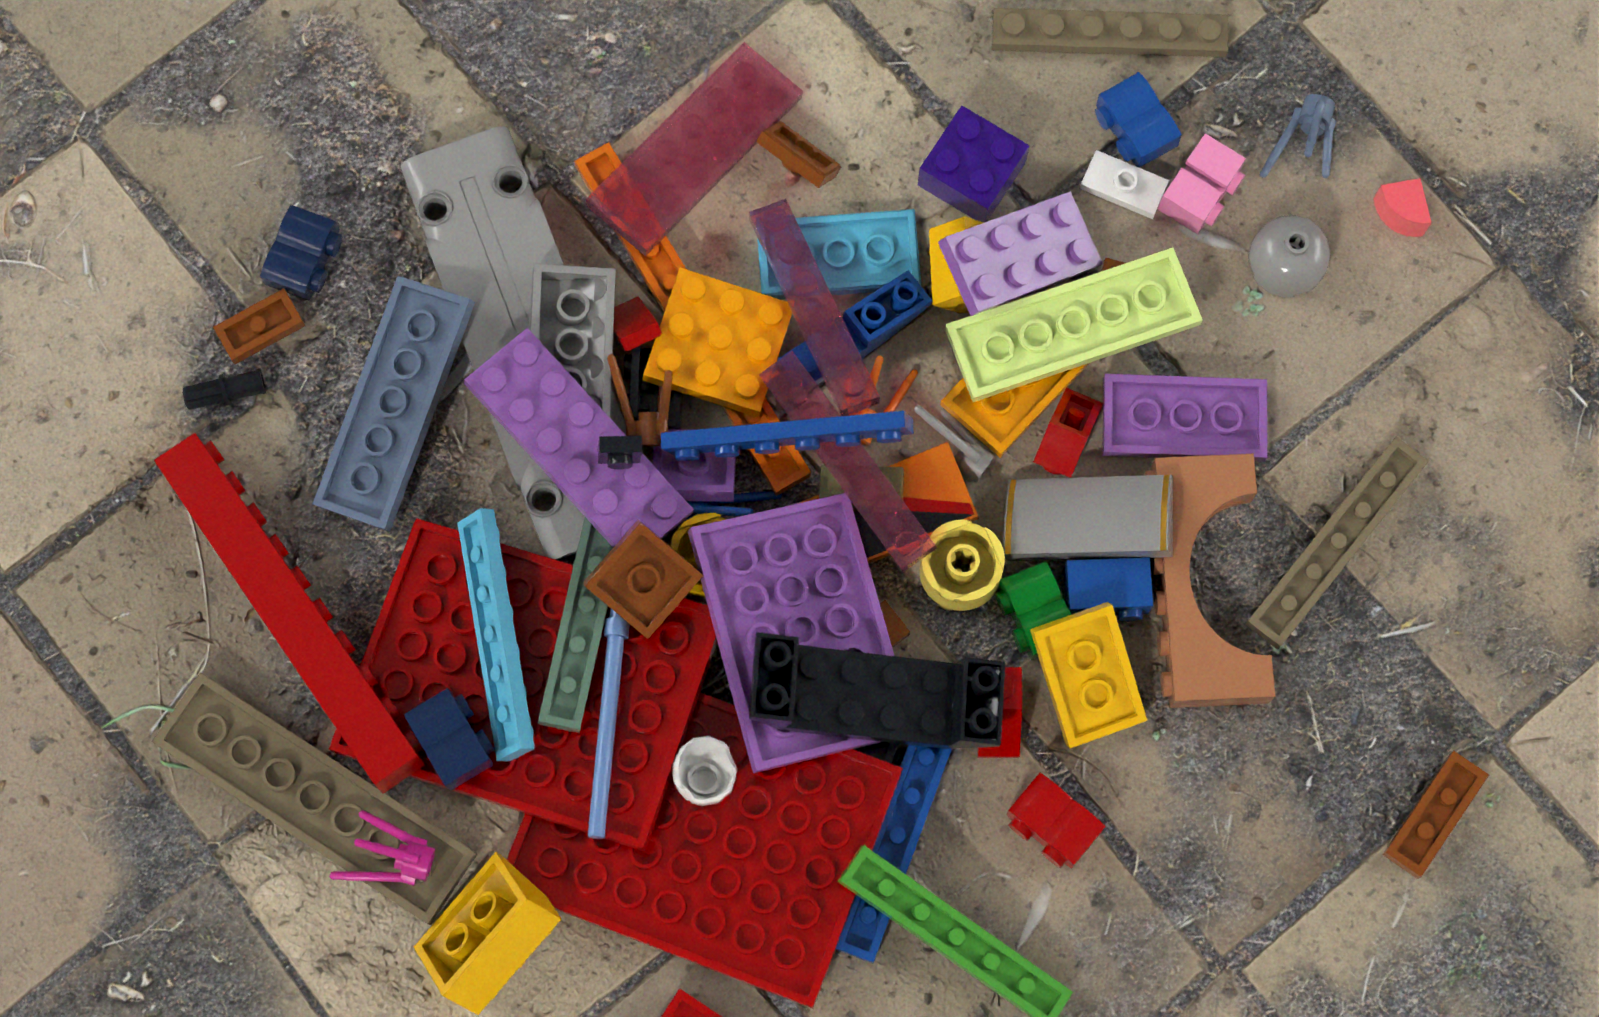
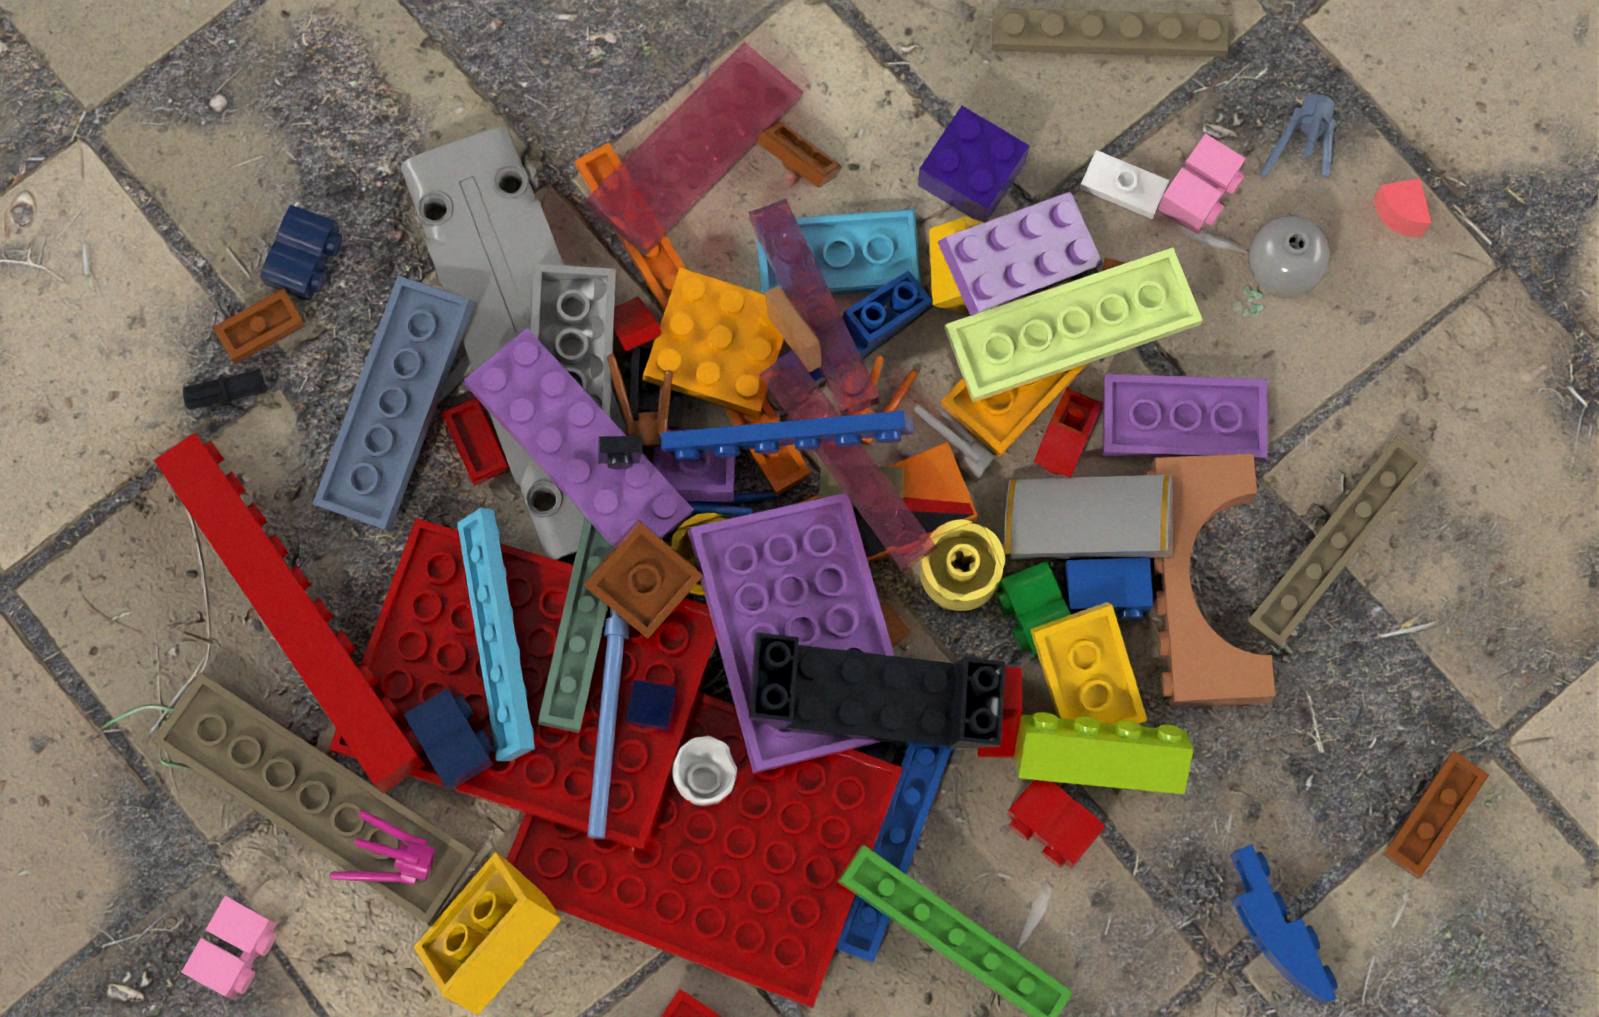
blue brick [1095,72,1181,168] -> none
none -> bright pink piece [181,896,277,999]
none -> red tile [441,396,510,486]
none -> clear blue plate [626,680,678,732]
none -> medium nougat tile [765,286,822,372]
none -> lime brick [1013,712,1194,795]
none -> blue slope [1230,844,1338,1005]

